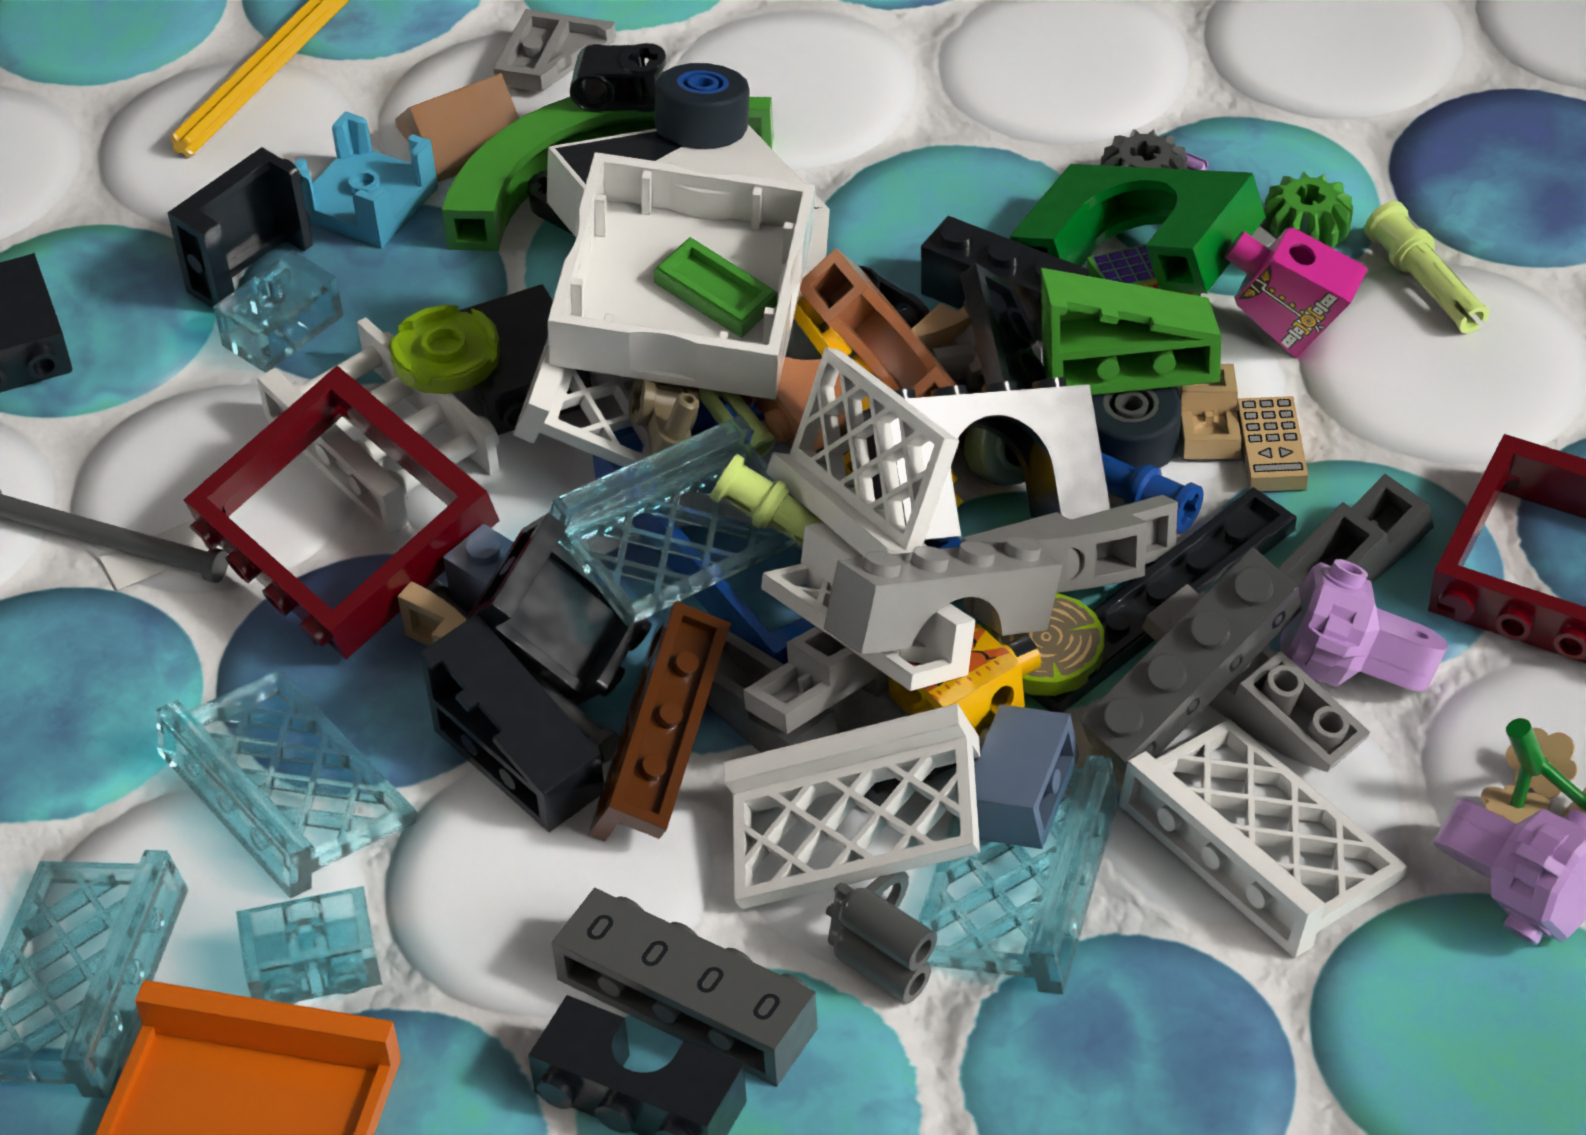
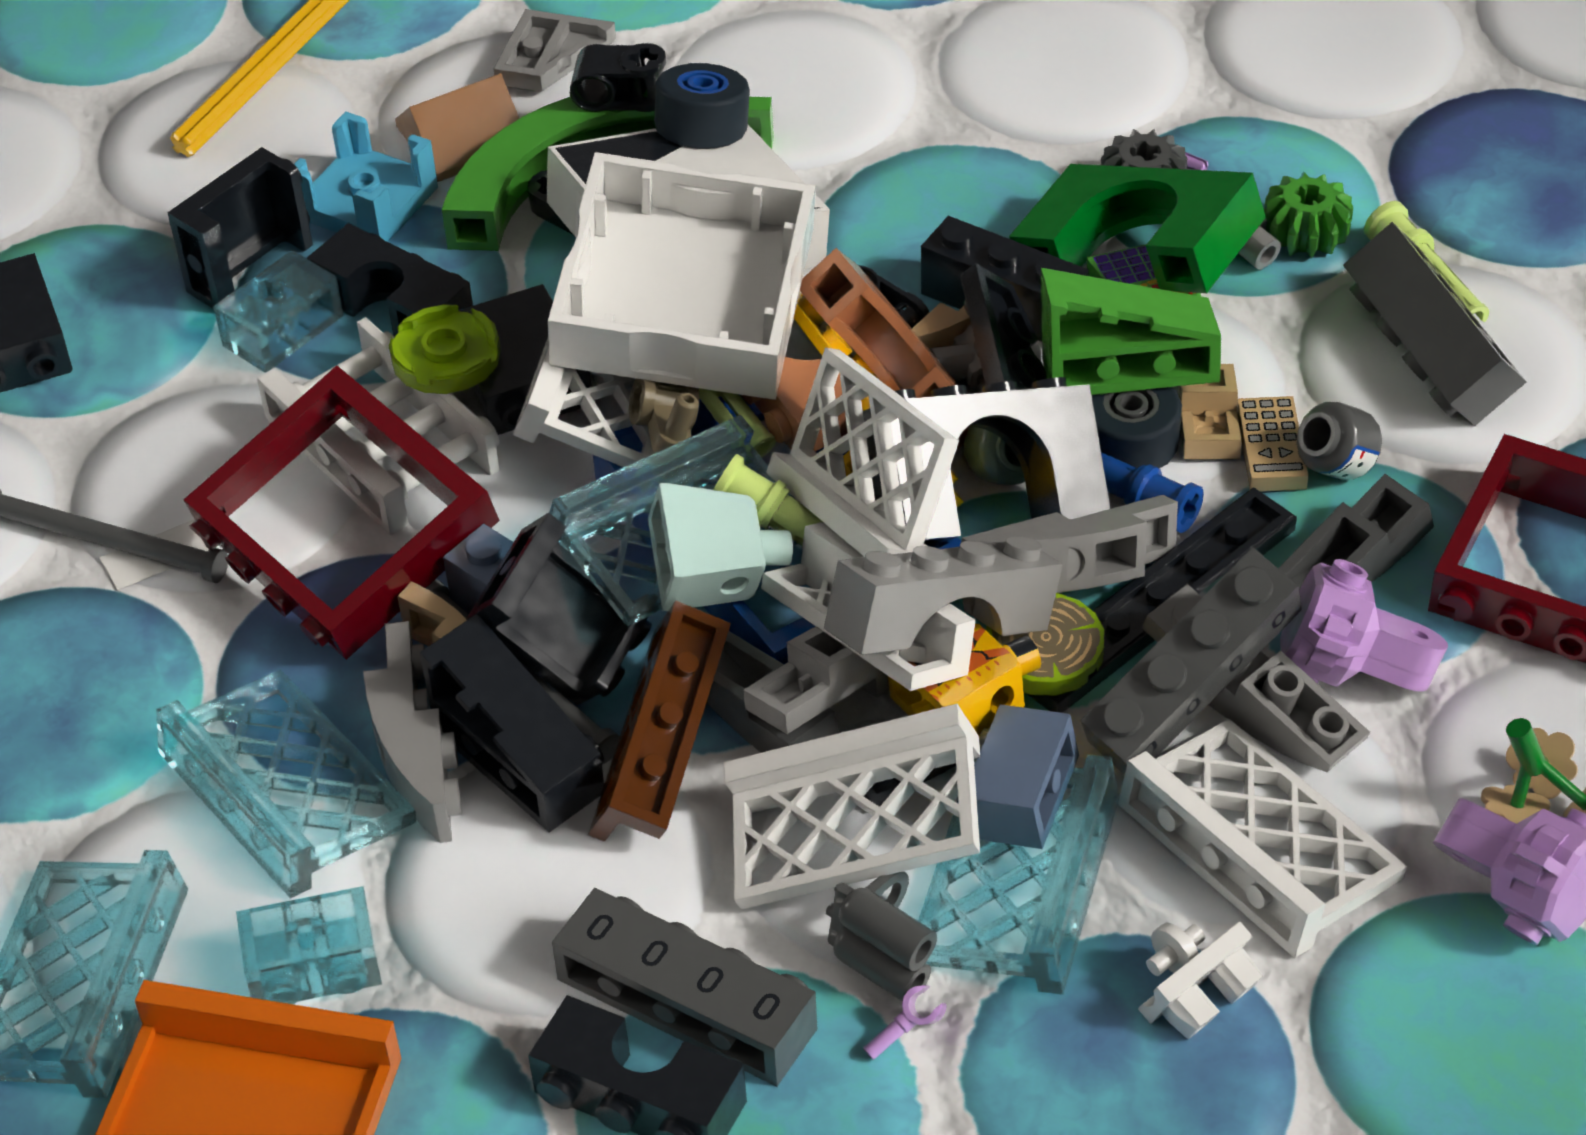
bright green tile [654,237,778,338] -> none
dark pink torso [1224,228,1368,358] -> none
none -> black arch [306,223,473,337]
none -> light grey slope [363,621,462,843]
none -> light aqua torso [648,483,793,611]
none -> lavender hand [863,985,947,1060]
none -> white hips [1138,921,1263,1039]
none -> dark grey head [1296,402,1382,480]
none -> dark grey brick [1343,222,1527,426]

